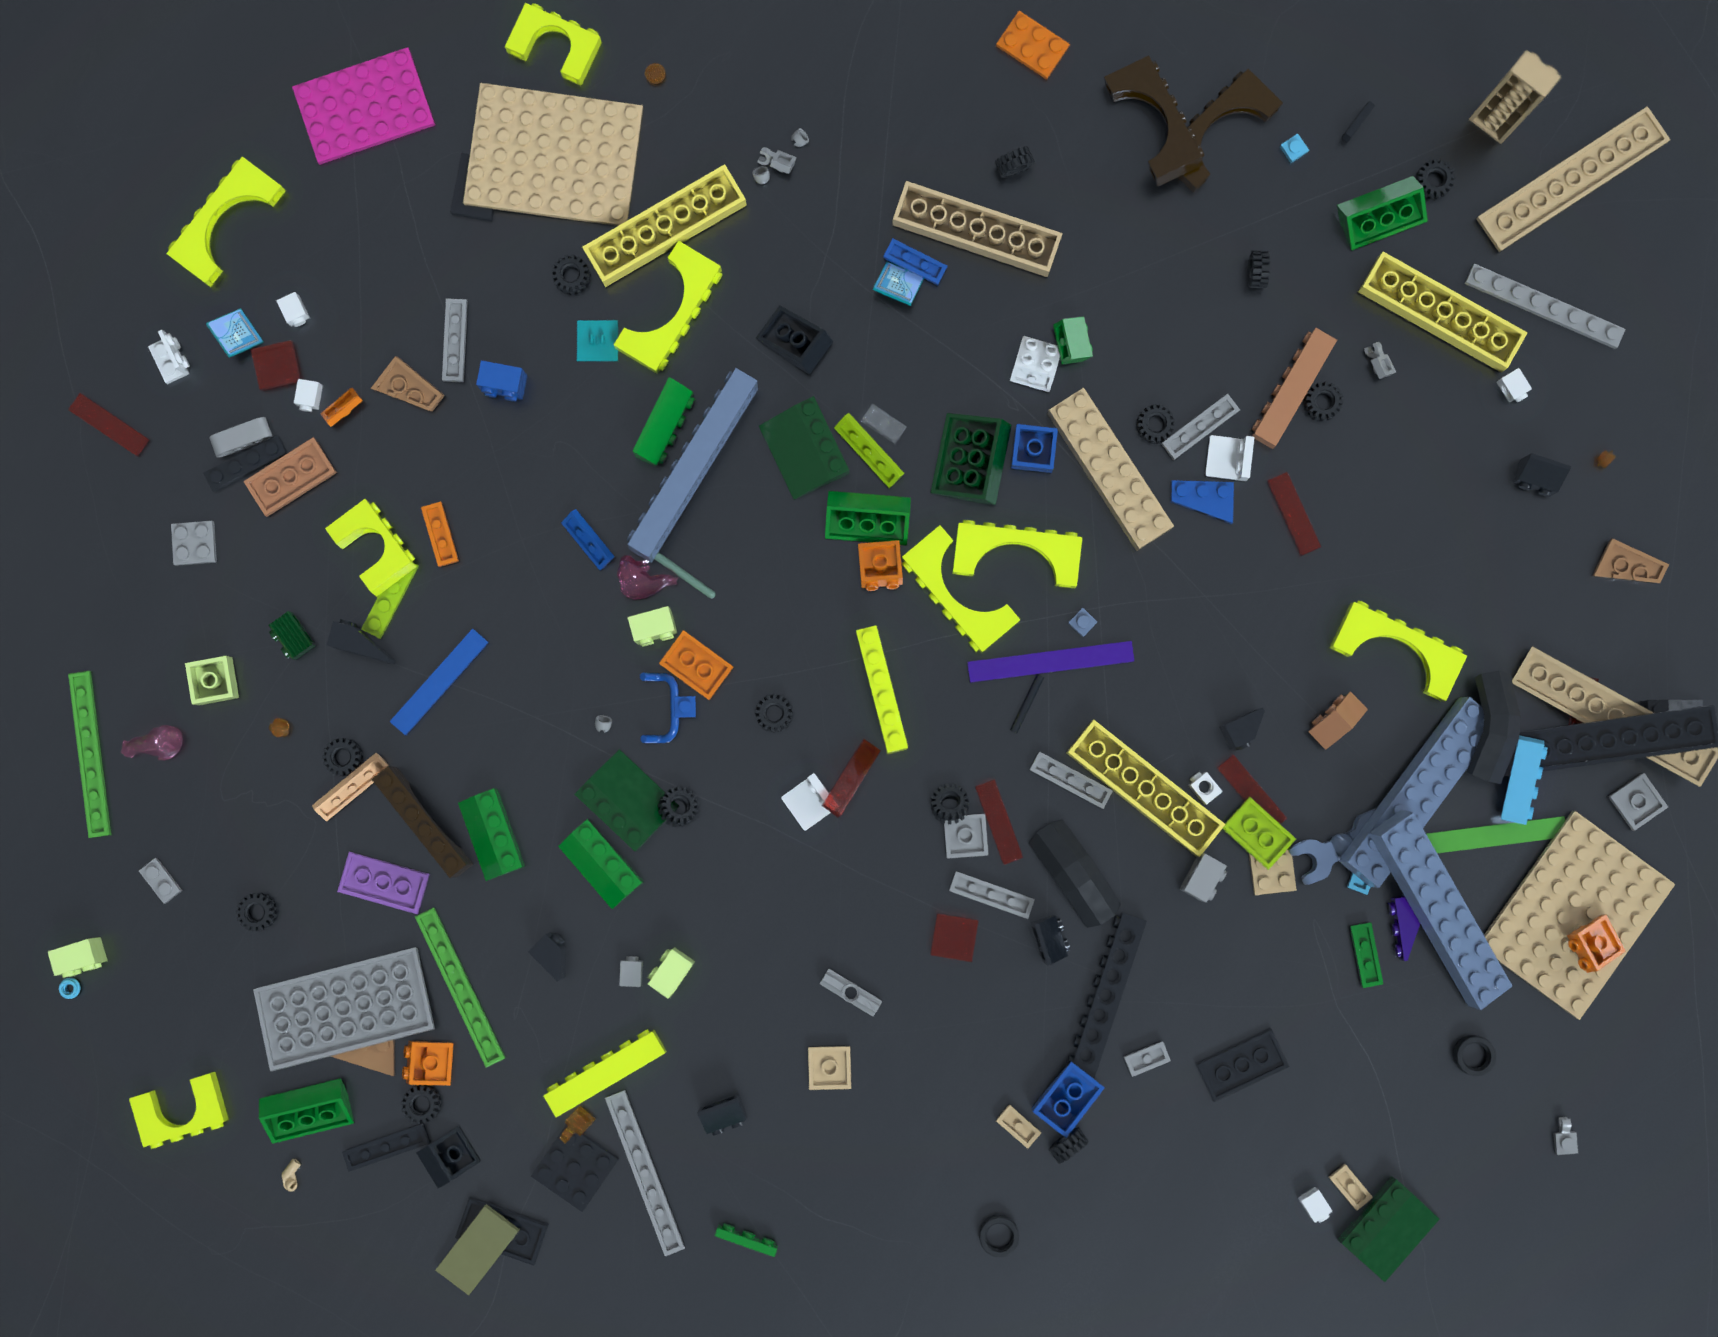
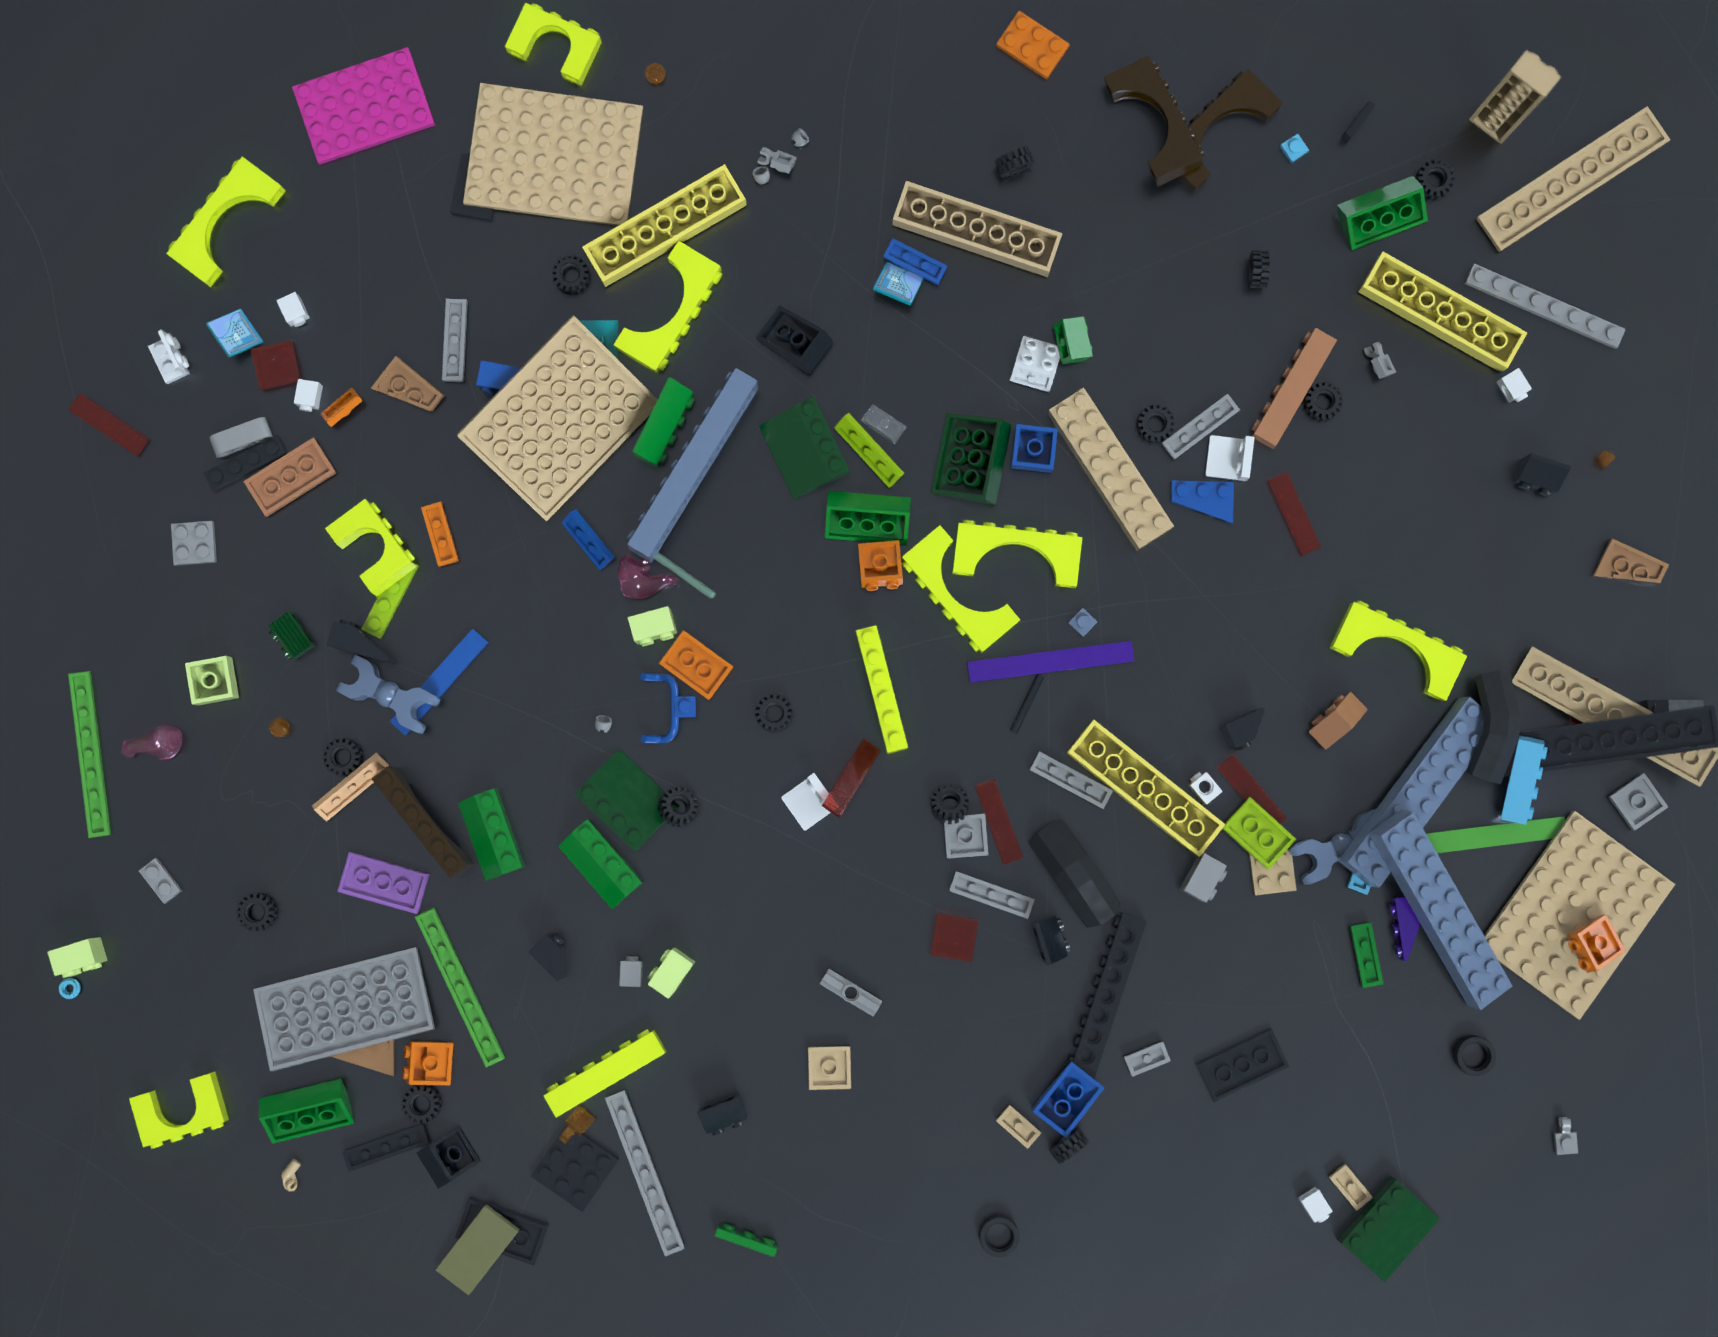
none -> sand blue piece [335,654,441,734]
none -> tan plate [456,315,658,521]

